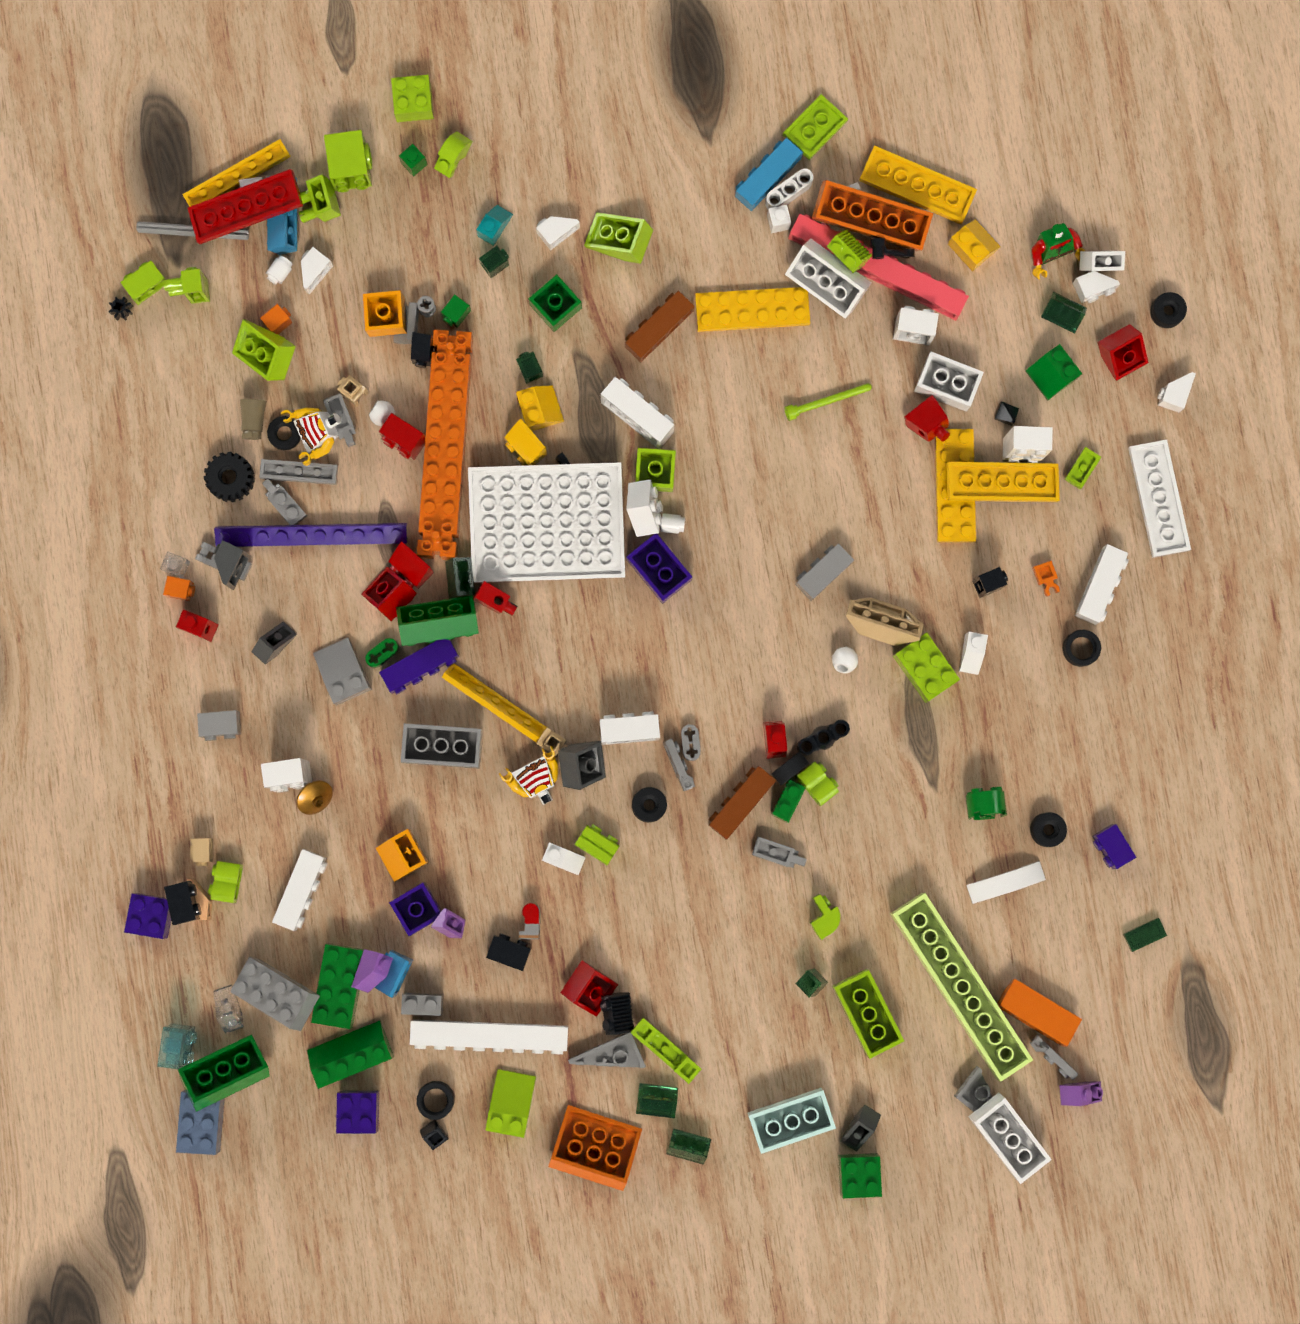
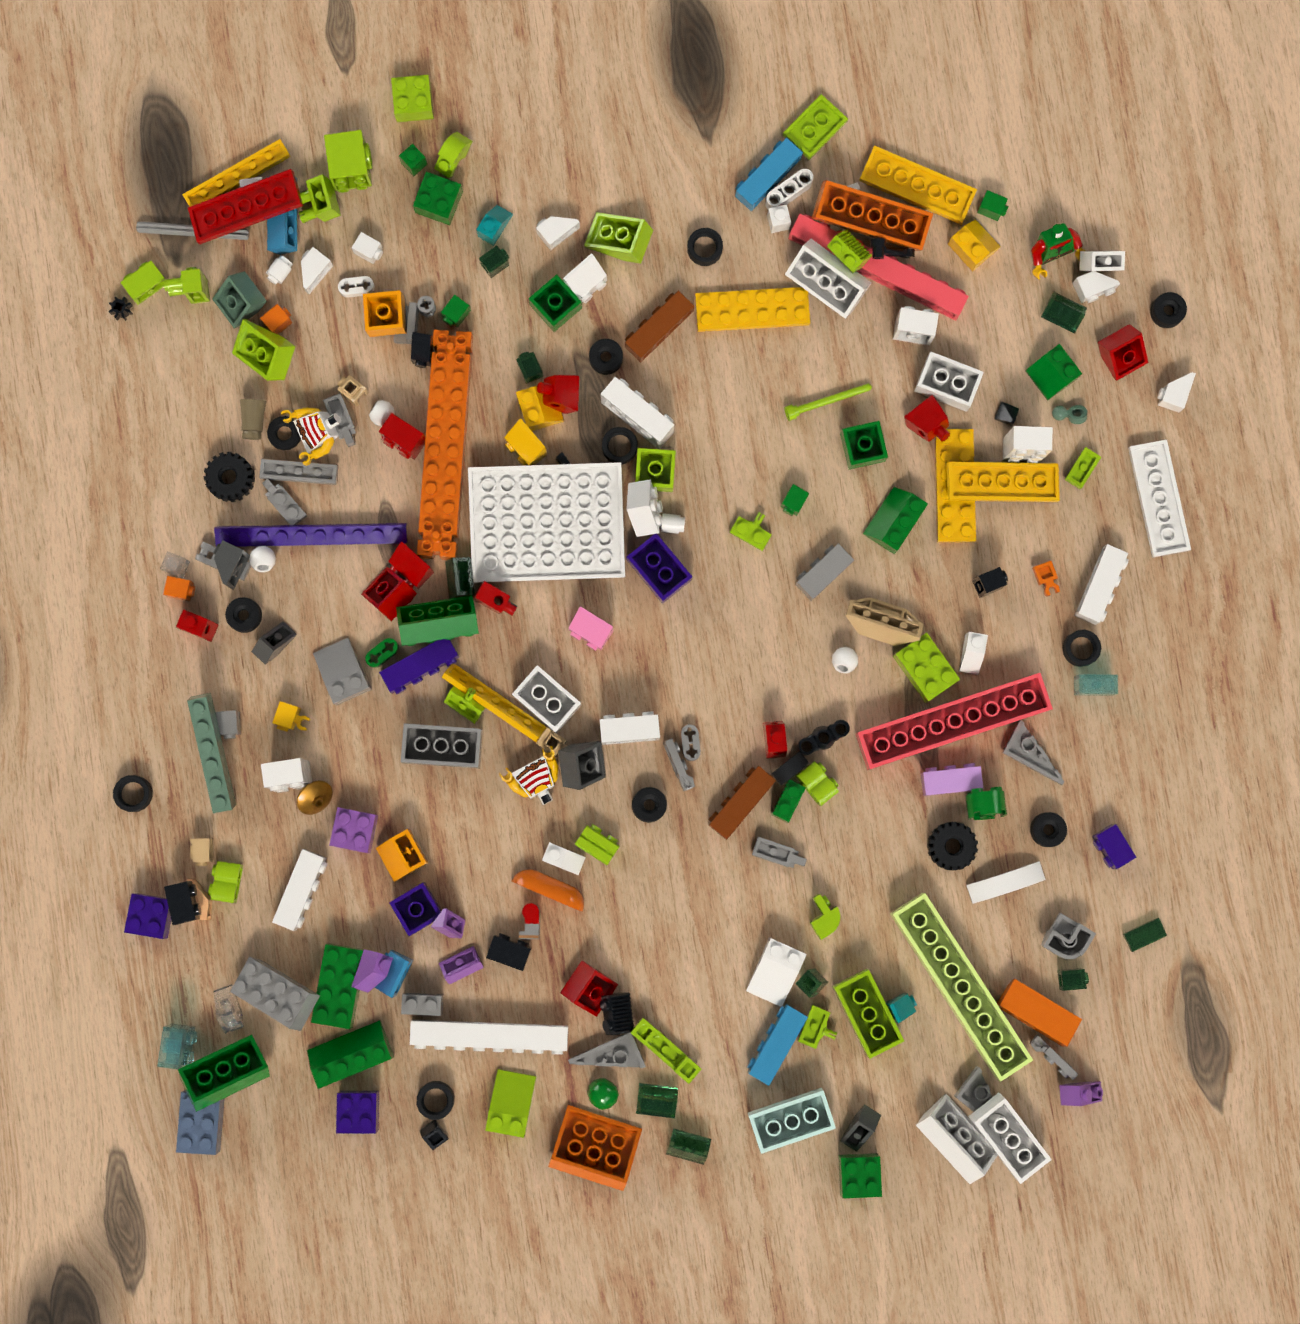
none -> black tyre [113,775,153,812]
none -> sand green brick [187,693,236,813]
none -> sand green slope [213,271,267,328]
none -> black tyre [225,597,262,633]
none -> white piece [249,546,276,572]
none -> yellow brick [272,701,311,732]
none -> medium lavender brick [329,807,378,853]
none -> white beam [338,276,375,297]
none -> white brick [352,232,383,264]
none -> green brick [413,172,463,226]
none -> medium lavender slope [439,946,484,984]
none -> lime plate [444,686,485,724]
none -> white brick [512,665,581,734]
none -> orange brick [512,869,584,912]
none -> red torso [537,375,579,414]
none -> white slope [563,253,607,303]
none -> bright pink slope [568,606,613,651]
none -> green hair [587,1078,619,1110]
none -> black tyre [589,339,623,375]
none -> black tyre [602,427,638,465]
none -> black tyre [687,228,723,266]
none -> lime plate [729,512,772,551]
none -> white slope [746,937,807,1007]
none -> dark azure brick [747,1004,808,1086]
none -> green brick [781,484,810,516]
none -> lime plate [797,1005,837,1049]
none -> green brick [840,421,888,470]
none -> coral brick [855,673,1053,770]
none -> green slope [863,487,928,555]
none -> teal slope [885,993,917,1023]
none -> white slope [916,1094,997,1184]
none -> lavender brick [920,763,983,796]
none -> black tyre [927,822,978,870]
none -> green brick [977,190,1009,221]
none -> light grey wing [1002,720,1064,785]
none -> light grey brick [1041,913,1096,959]
none -> sand green plate [1052,405,1087,424]
none -> clear green brick [1057,968,1089,991]
none -> clear light blue brick [1074,674,1118,696]

